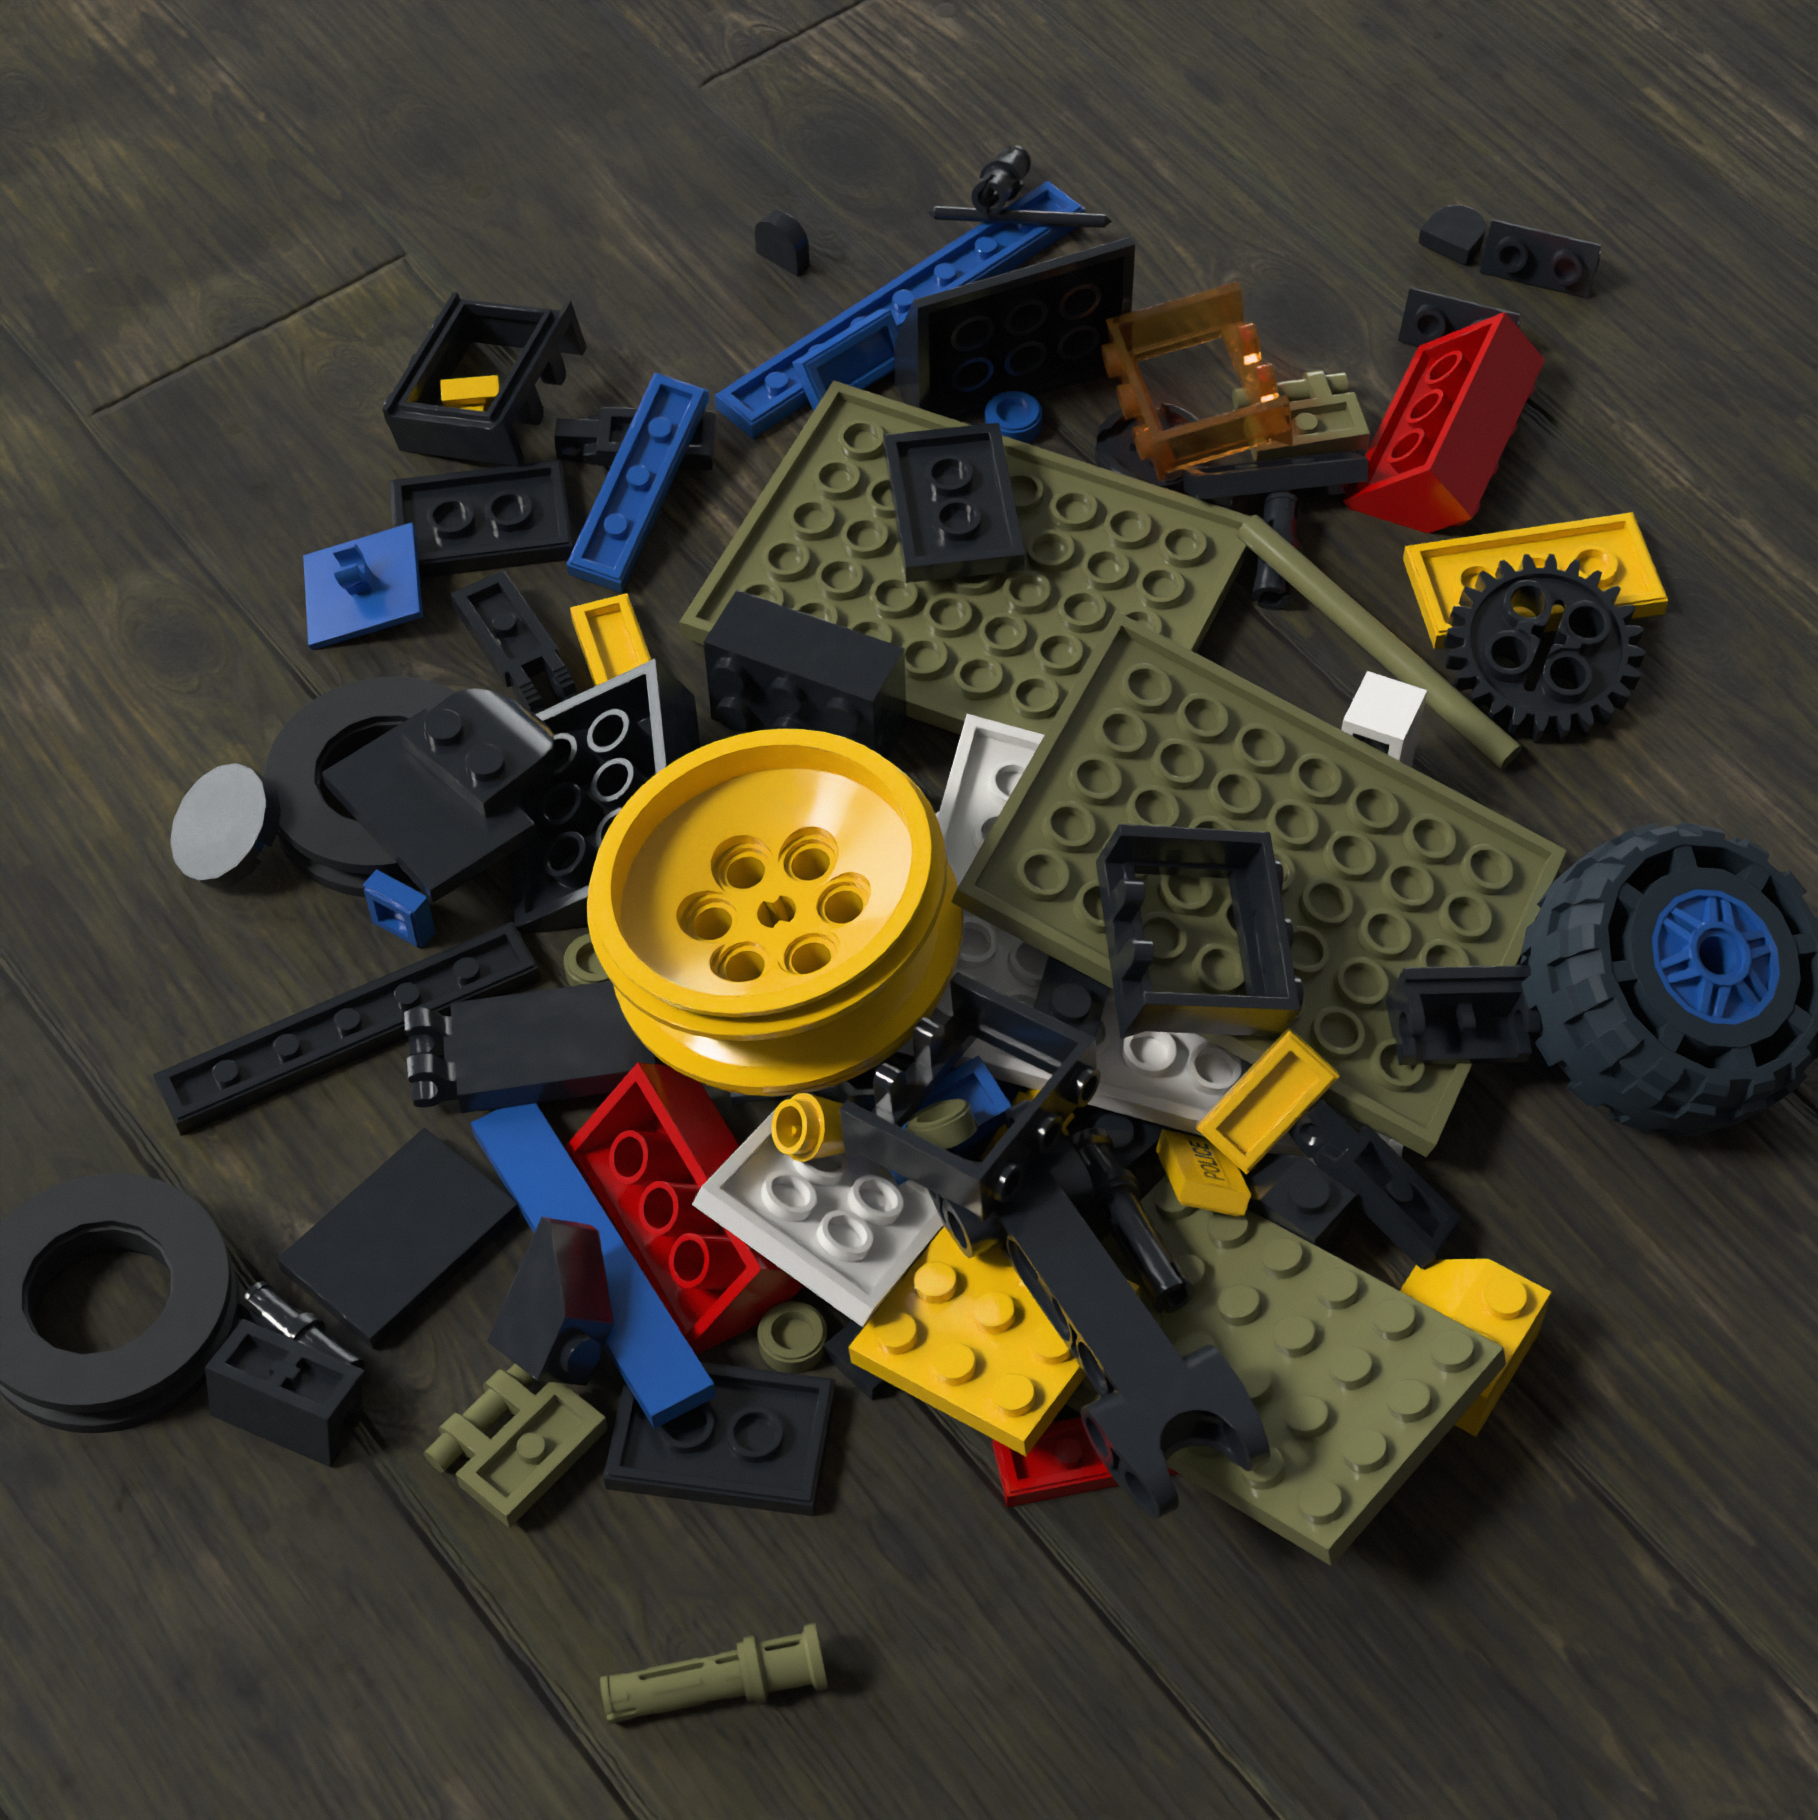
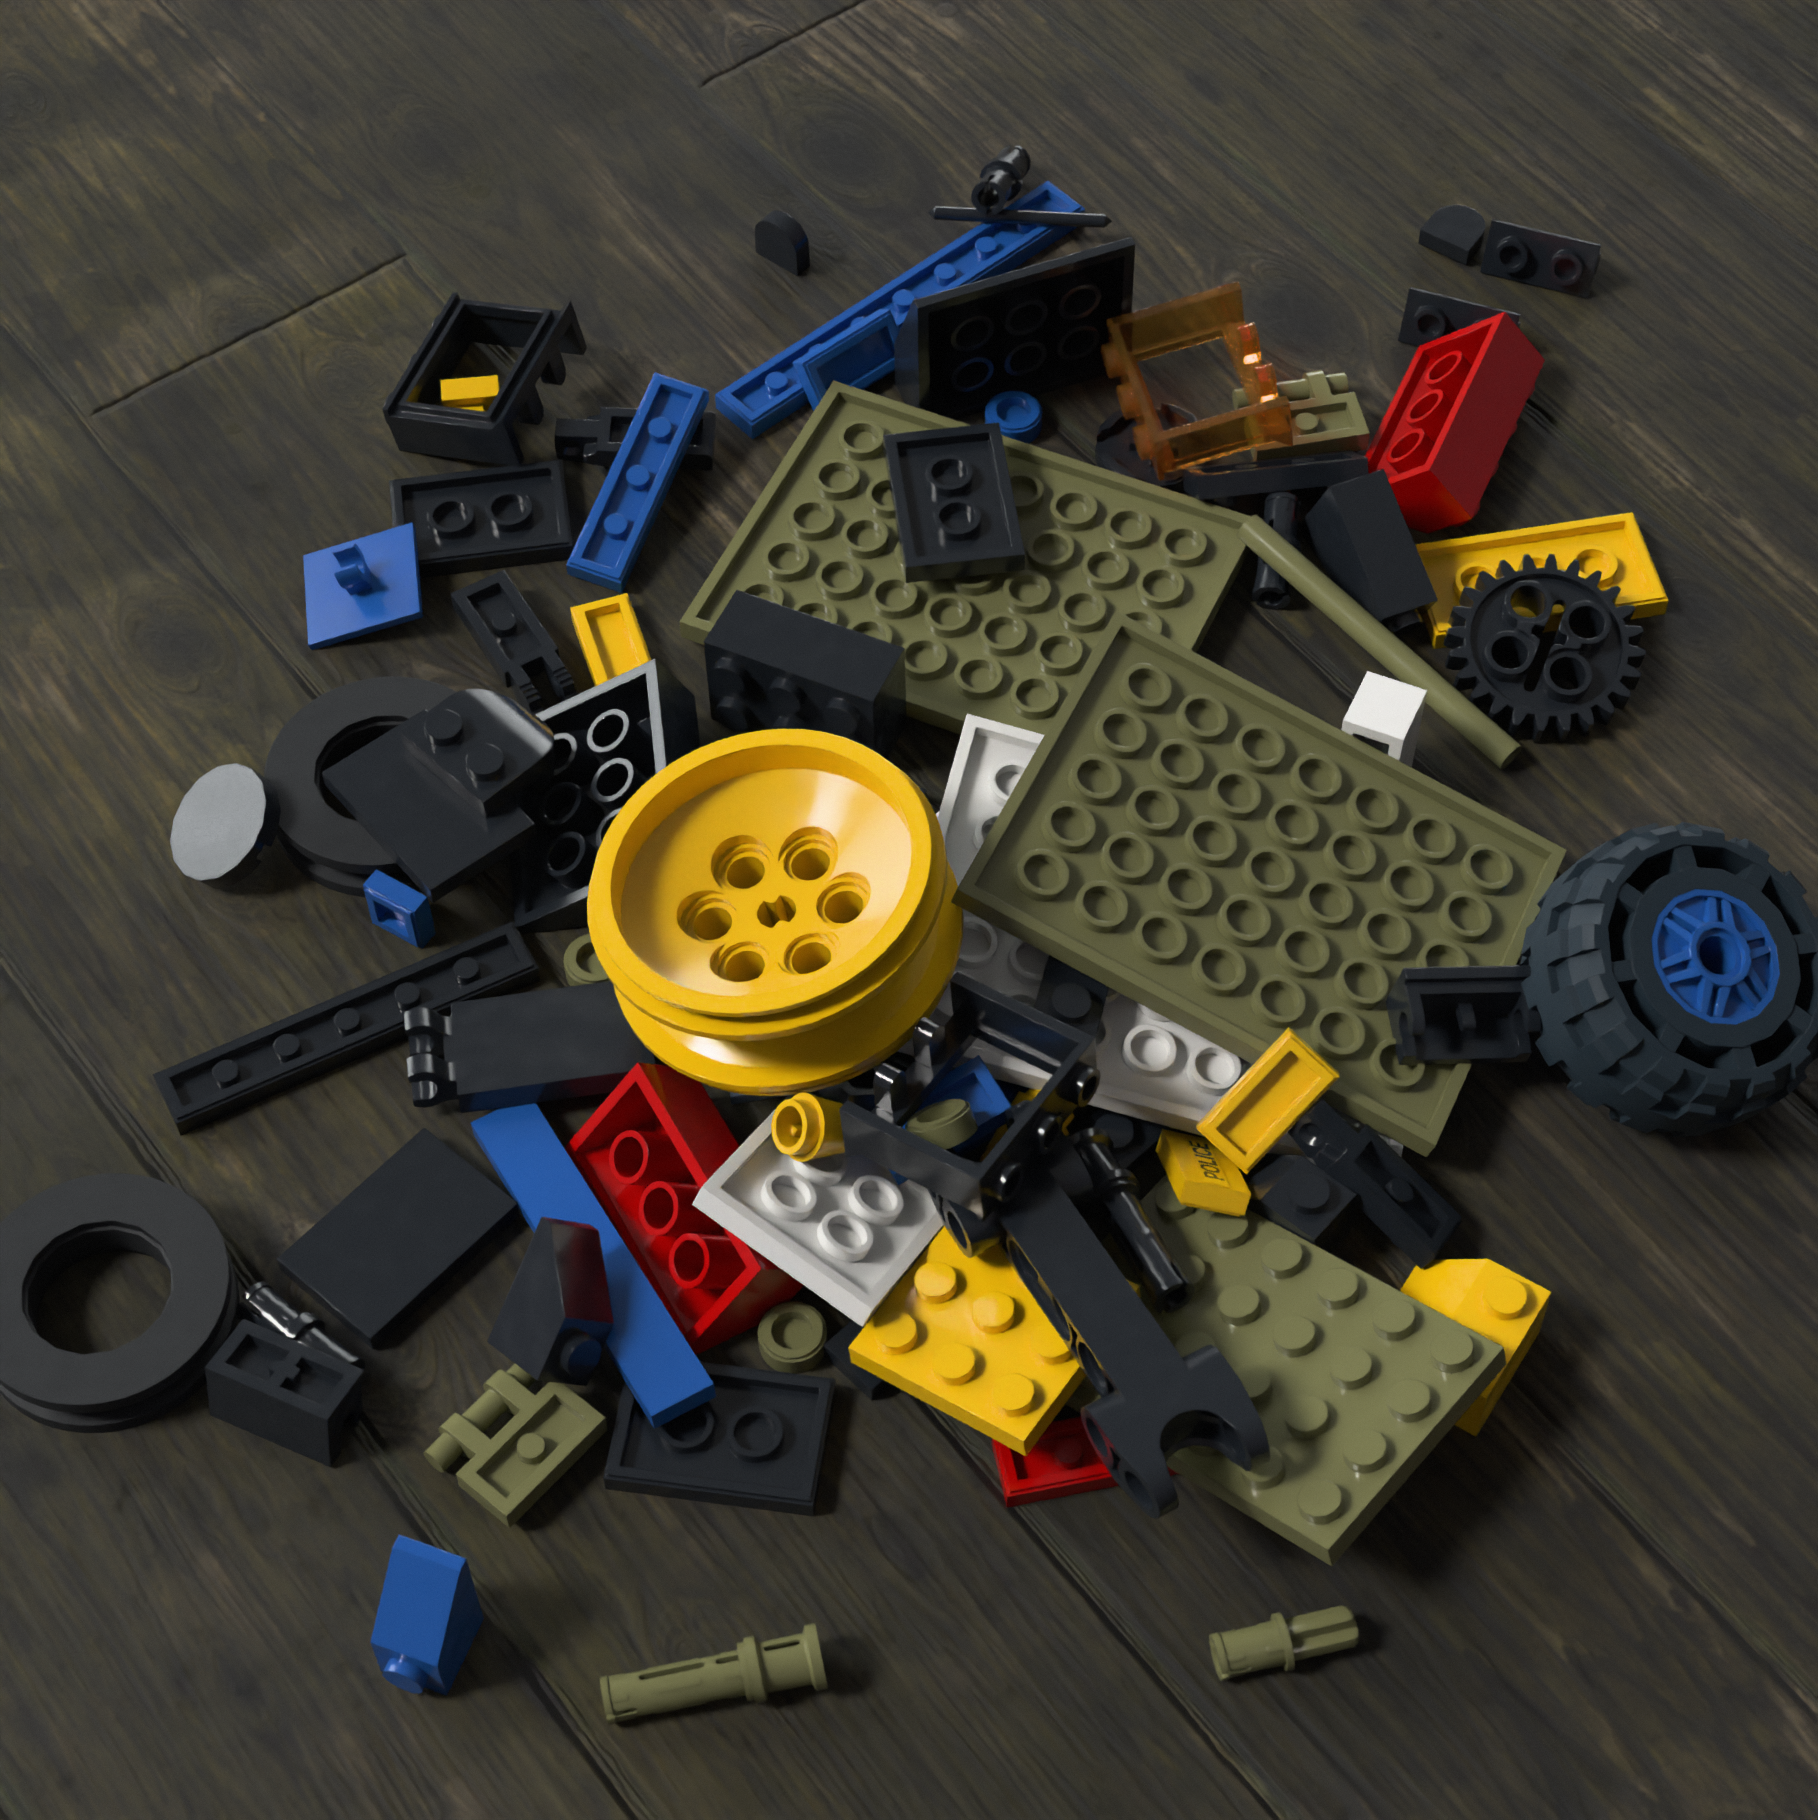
black window [1096,824,1304,1041] -> none
none -> blue slope [370,1534,484,1696]
none -> olive axle [1209,1605,1359,1681]
none -> black slope [1299,469,1438,636]

